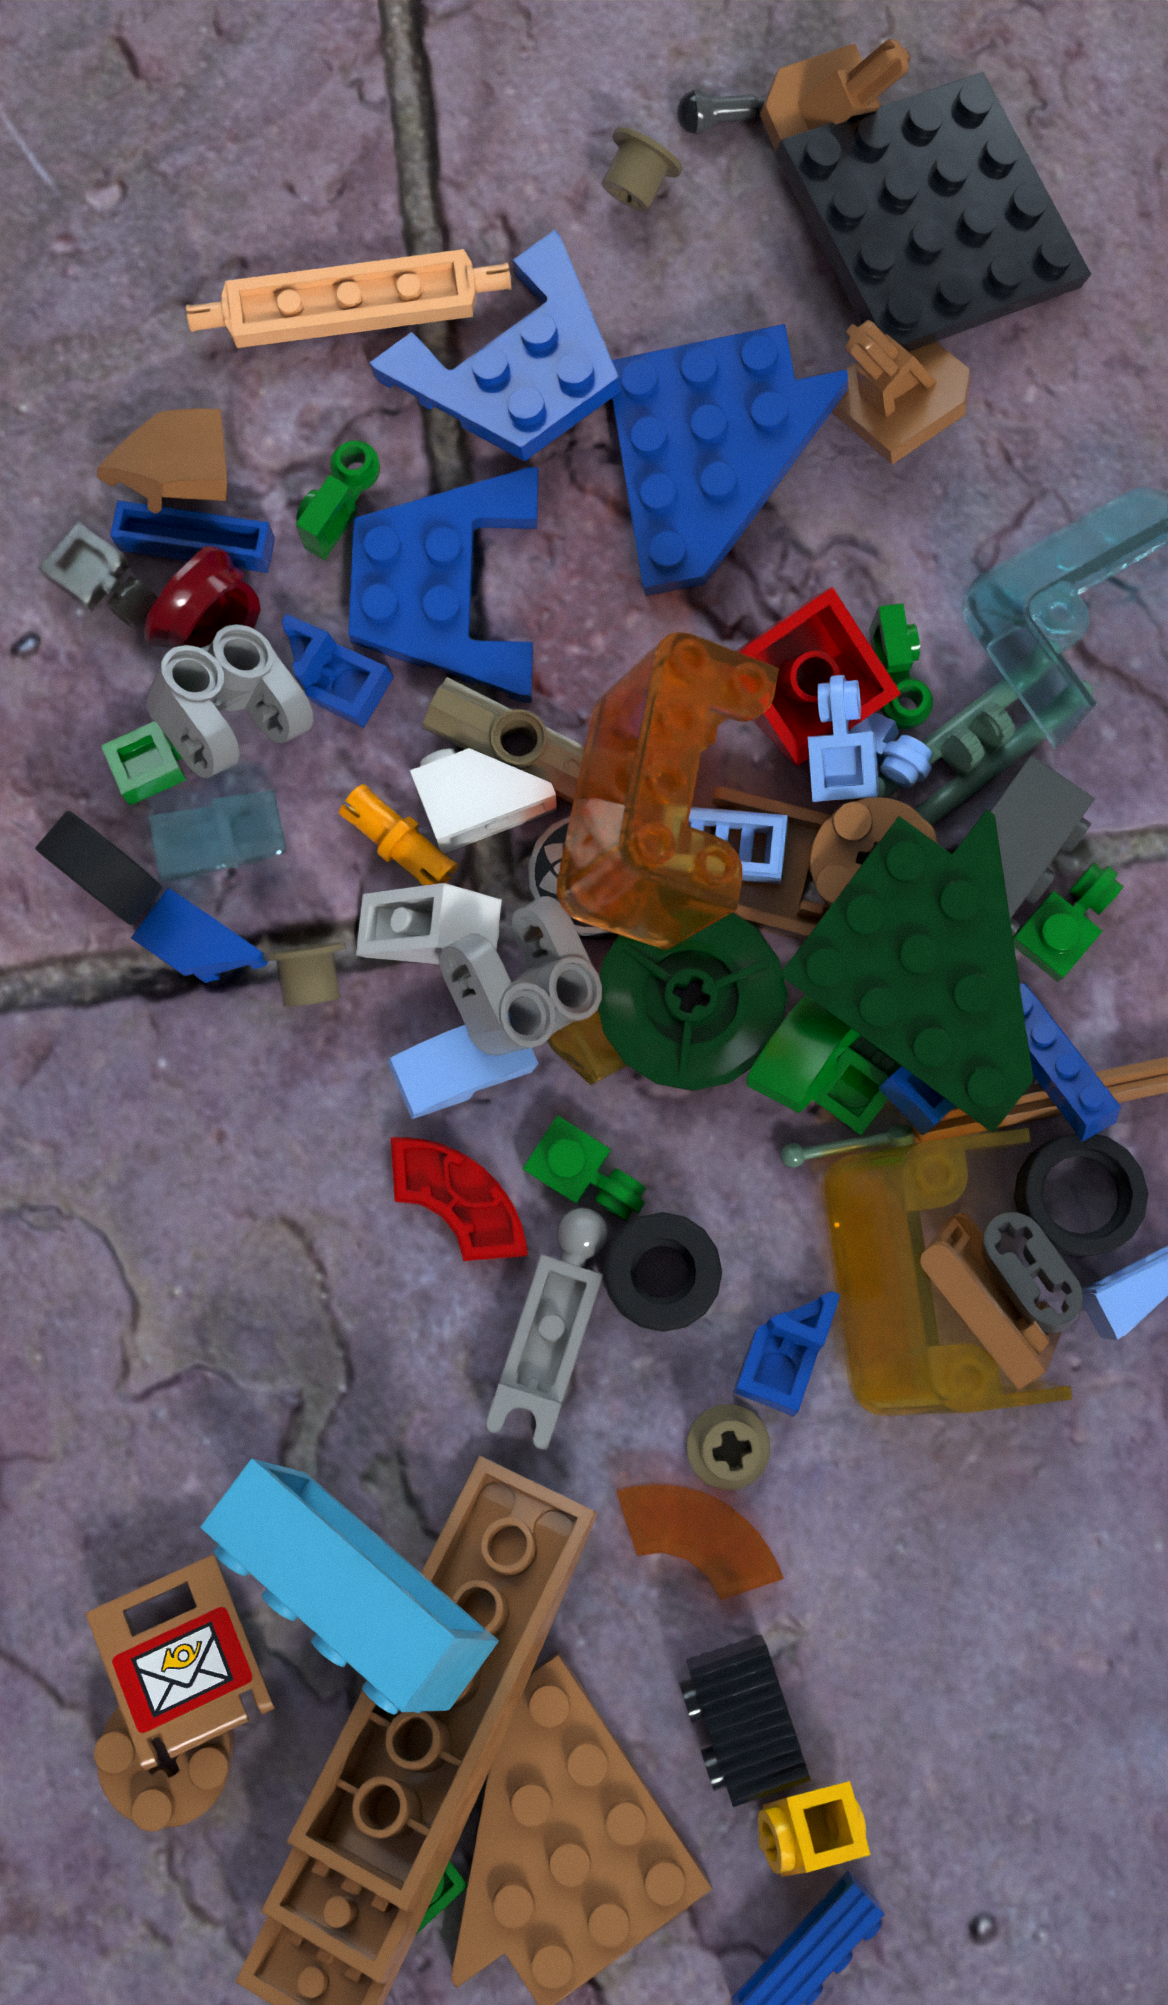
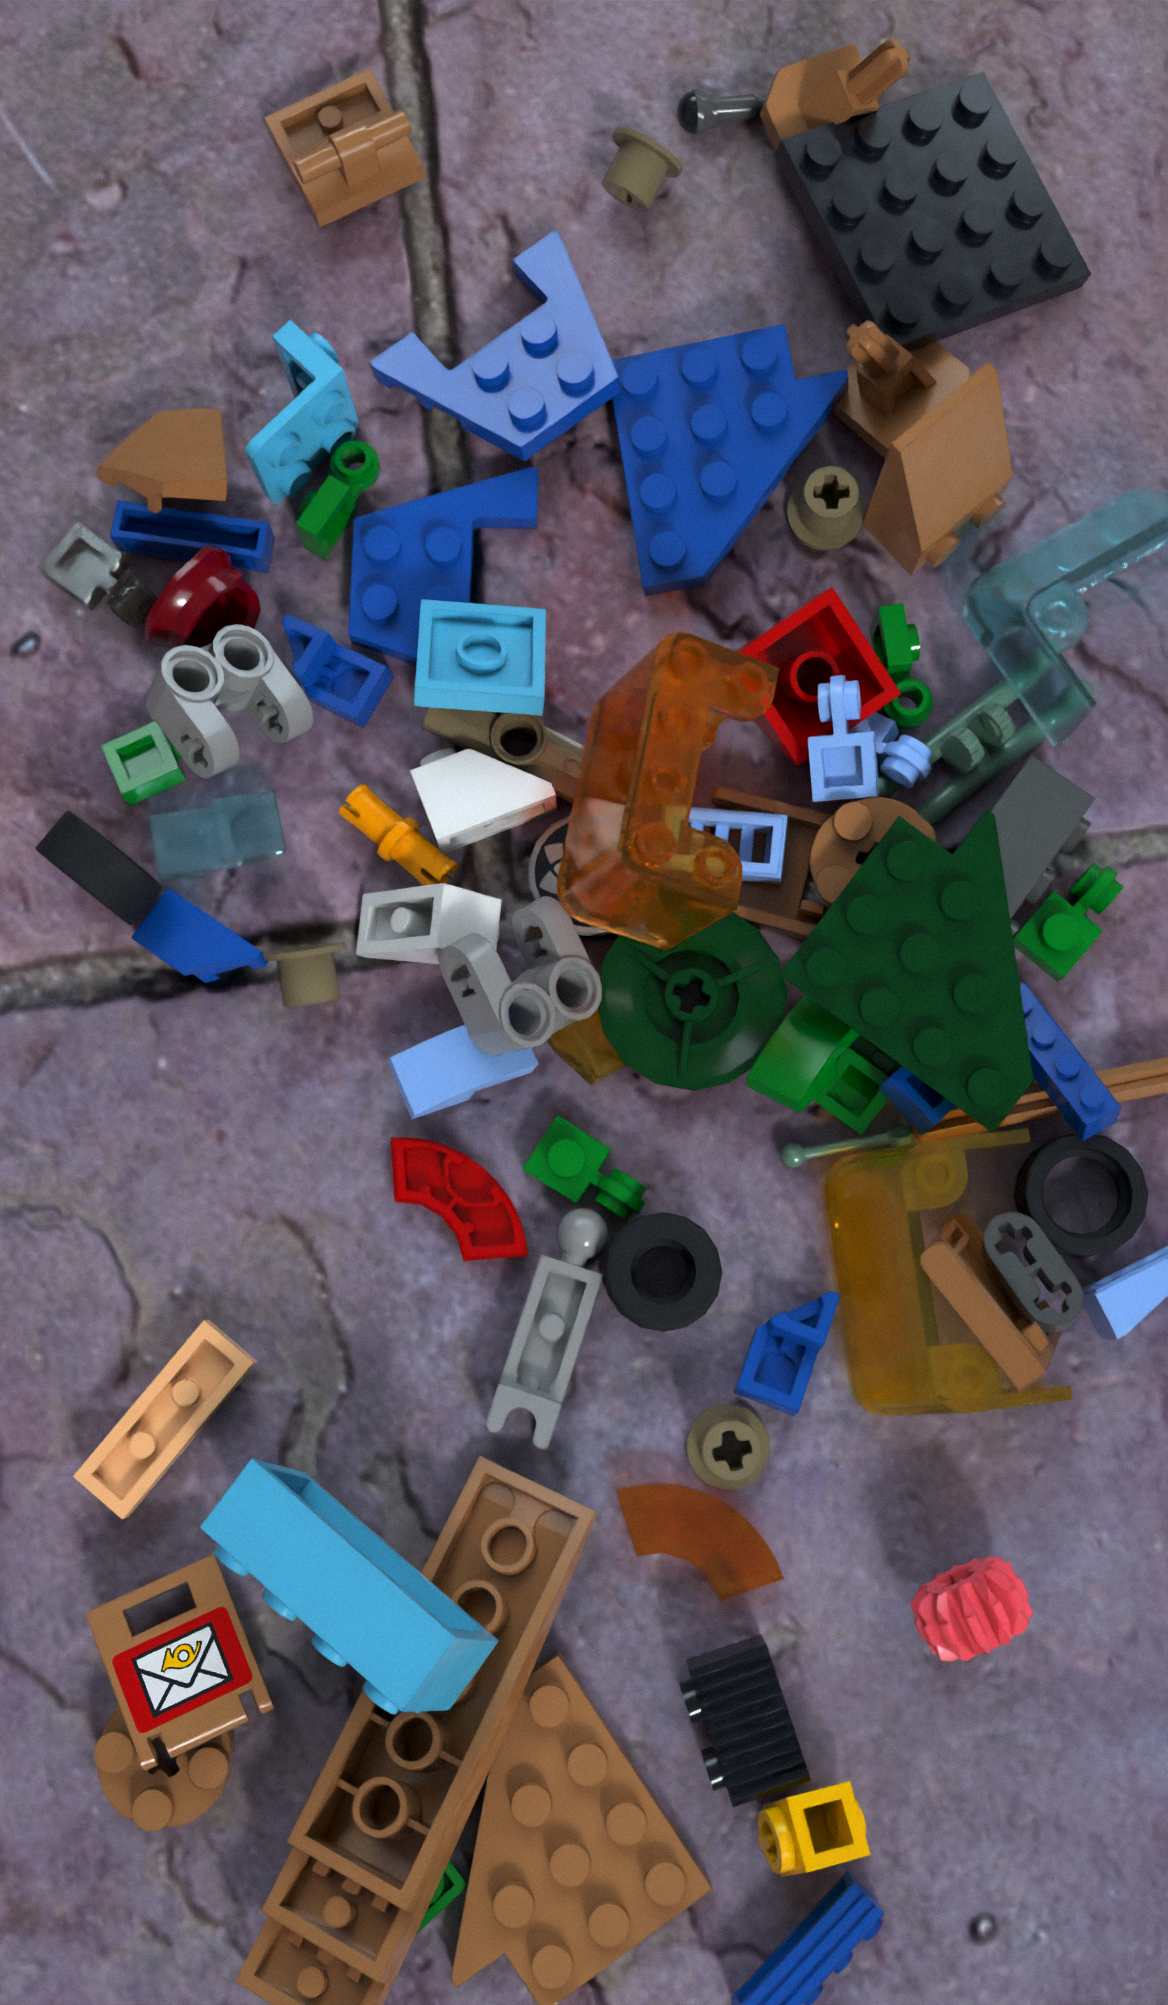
light nougat plate [186,249,512,348] -> none
none -> light nougat plate [73,1320,258,1520]
none -> medium azure bracket [245,320,360,504]
none -> medium nougat plate [264,68,425,228]
none -> medium azure plate [414,599,546,716]
none -> dark tan piece [786,466,865,551]
none -> medium nougat slope [862,361,1013,576]
none -> coral gear [910,1556,1033,1662]

